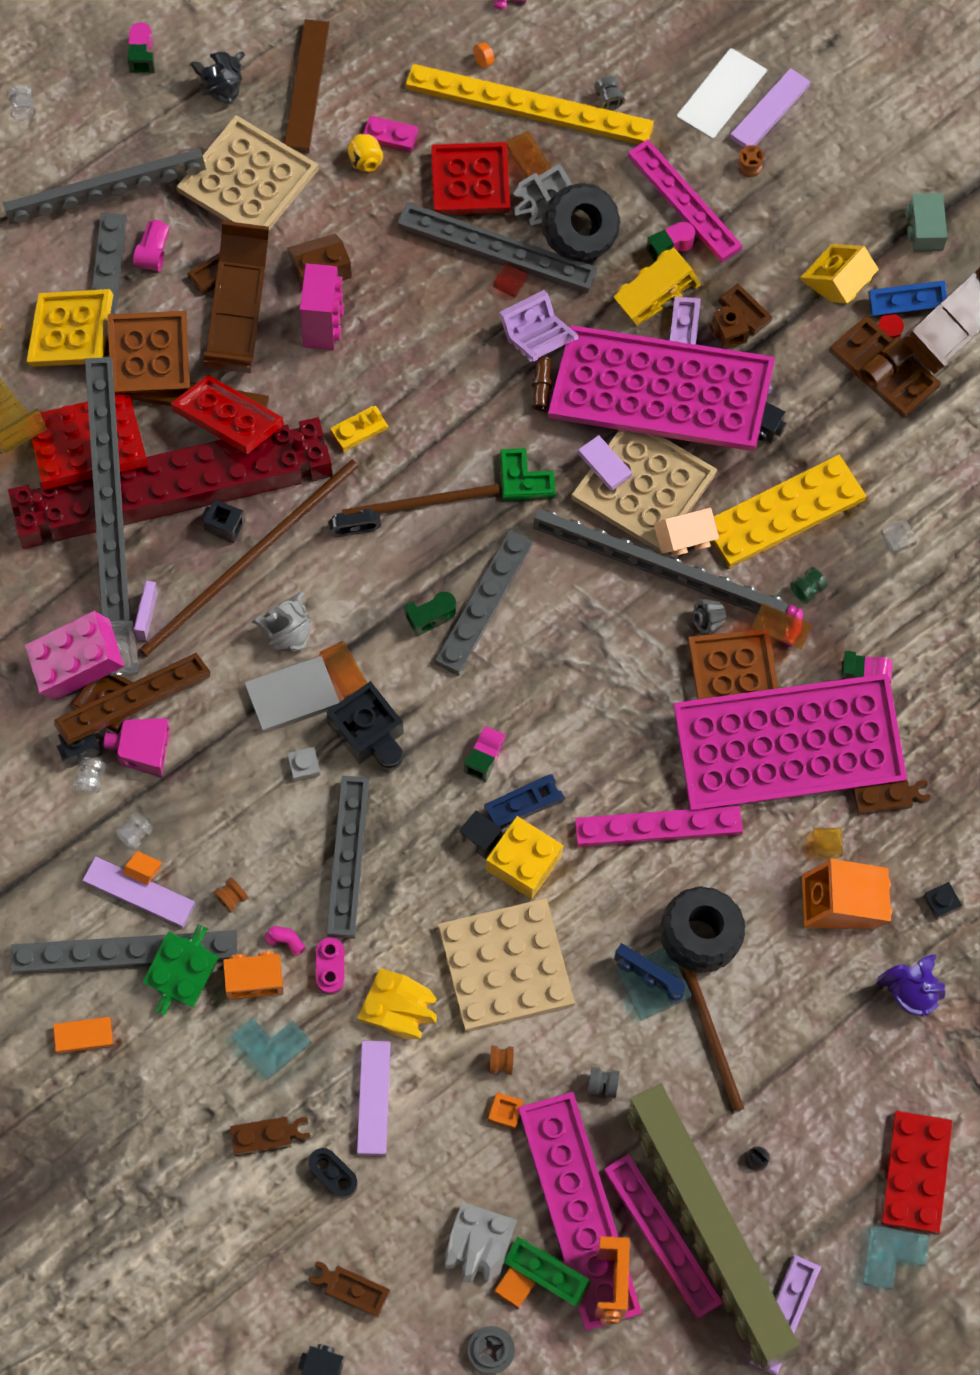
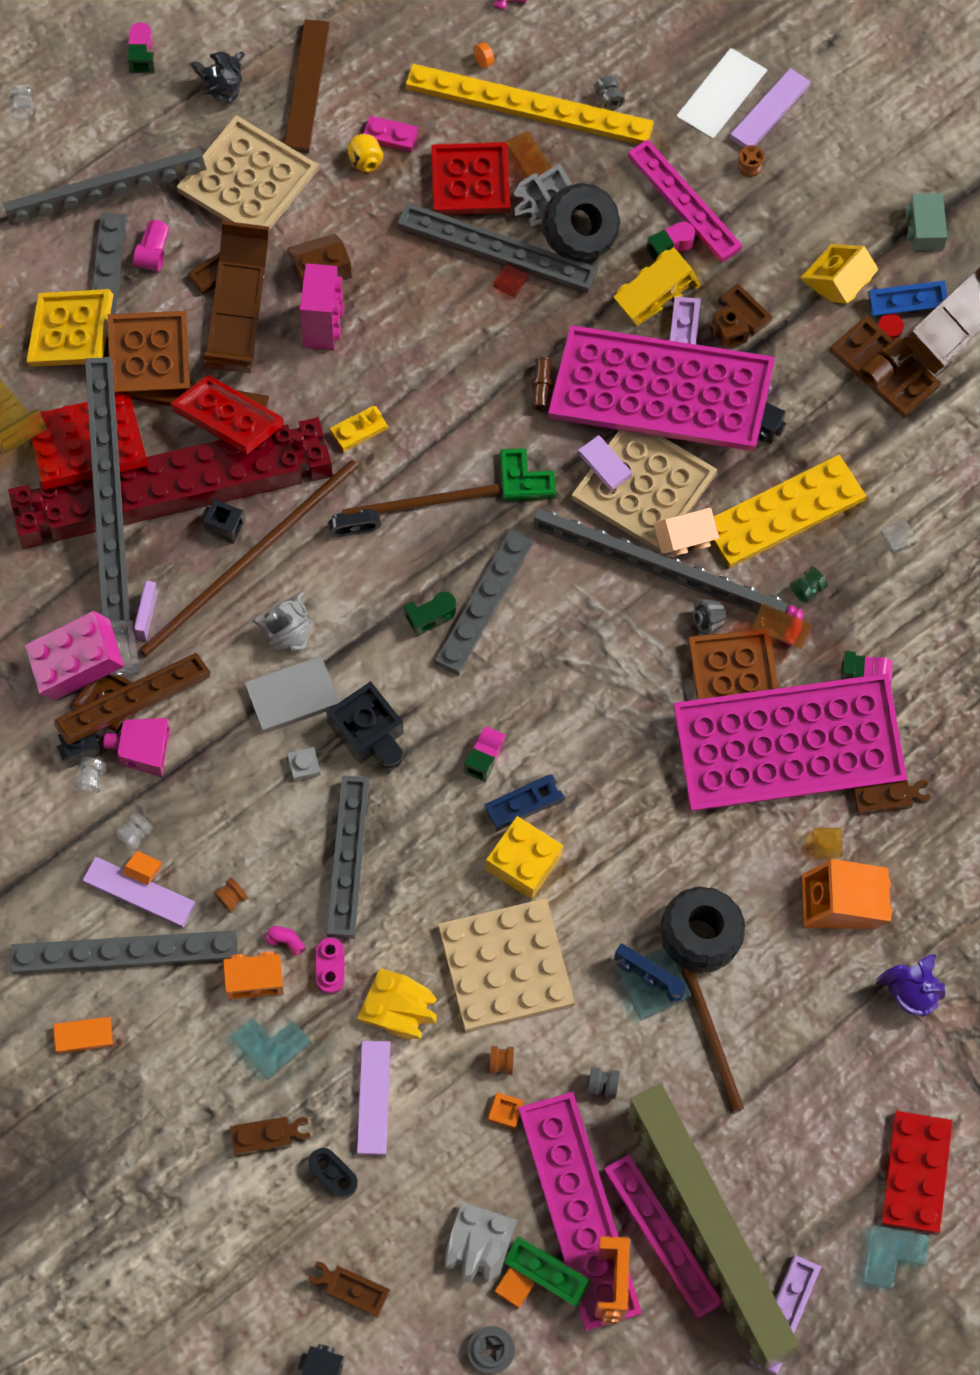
green plate [143,924,220,1015] -> none
clear orange tile [319,641,367,699] -> none
black panel [460,810,502,859] -> none
lavender plate [499,290,579,362] -> none
dark pink plate [575,806,743,847] -> none
black hinge [746,1146,770,1171] -> none
black plate [923,882,962,920] -> none

